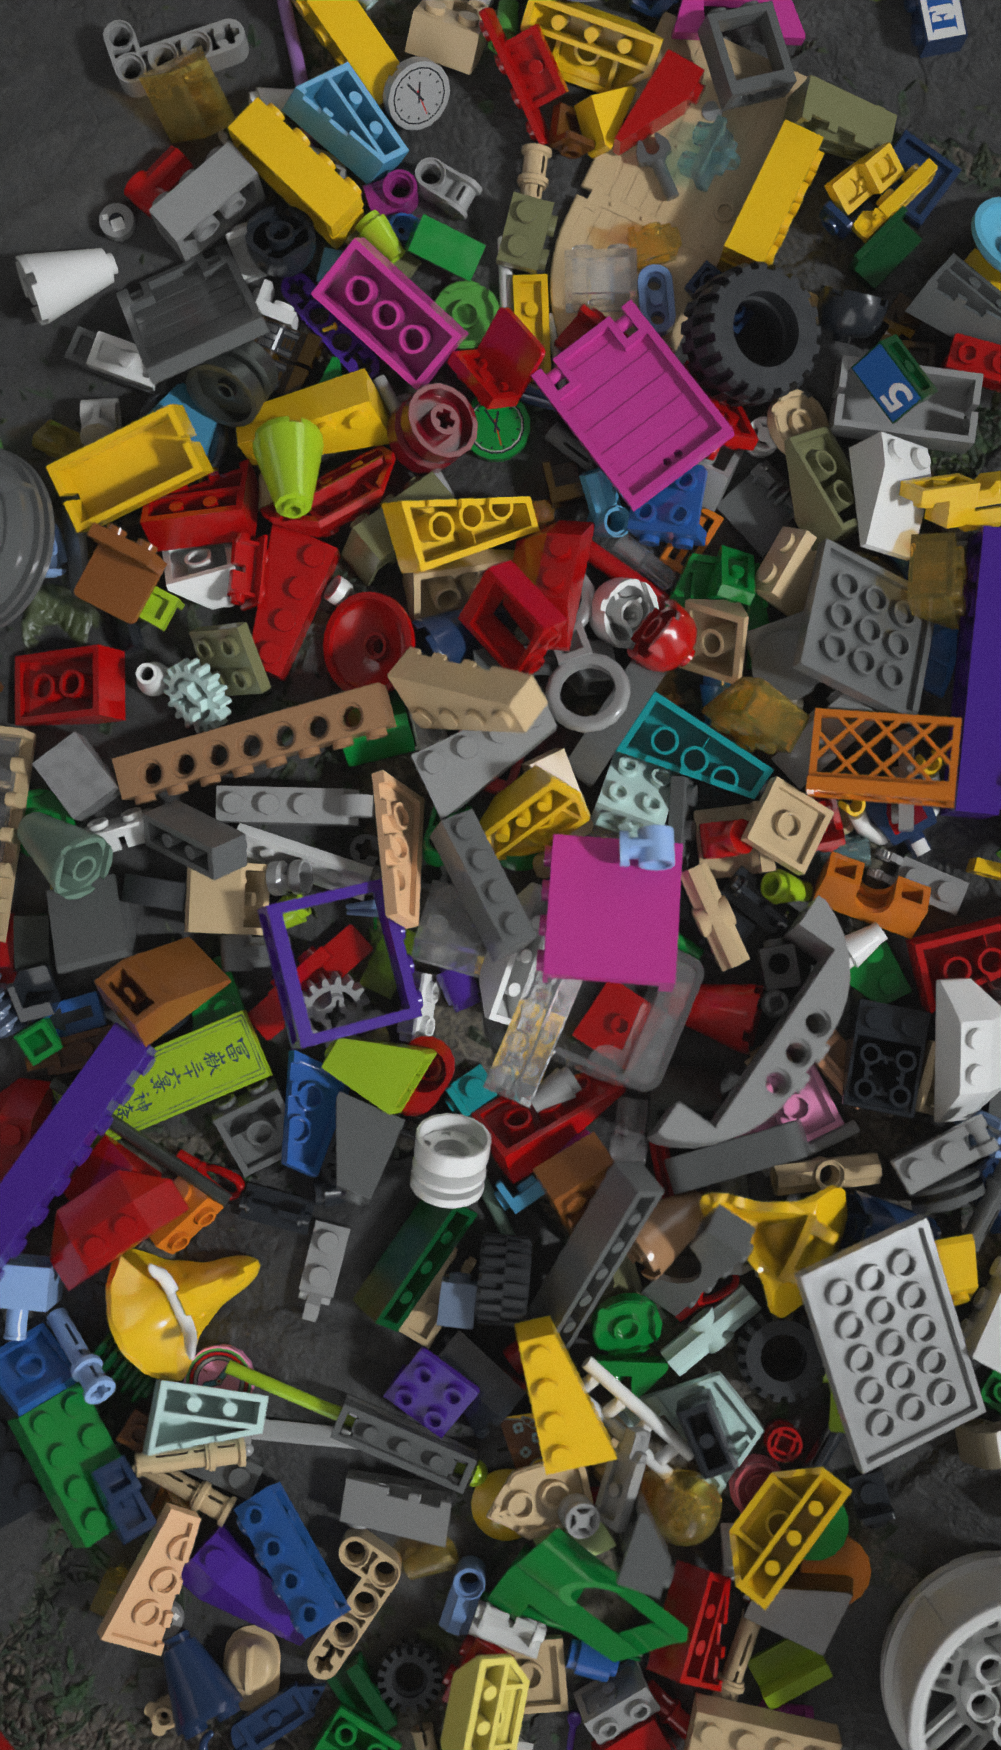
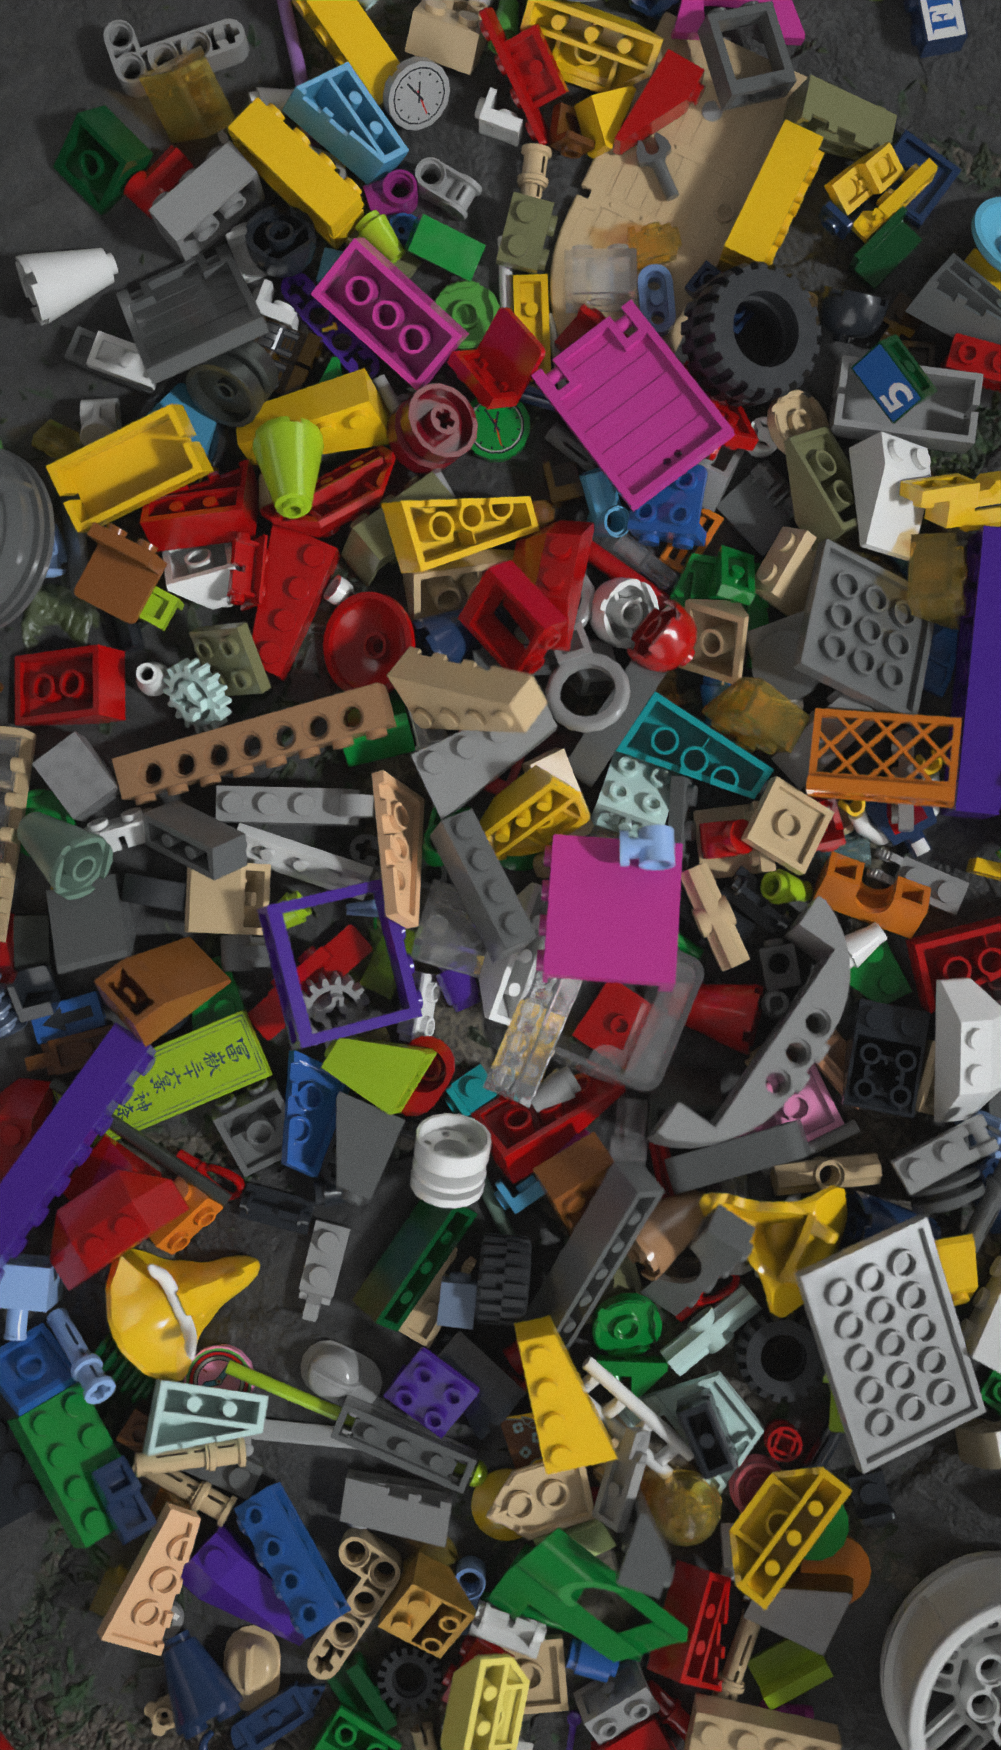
green slope [14,1016,64,1066] -> none
light grey tile [99,203,136,242] -> none
light grey wheel [266,859,313,896] -> none
light grey wheel [558,1493,600,1539] -> none
clear light blue hips [677,115,741,192] -> none
none -> dark green slope [53,105,153,215]
none -> light grey piece [300,1340,382,1407]
none -> pearl gold slope [378,1552,476,1658]
none -> white bracket [475,87,523,147]

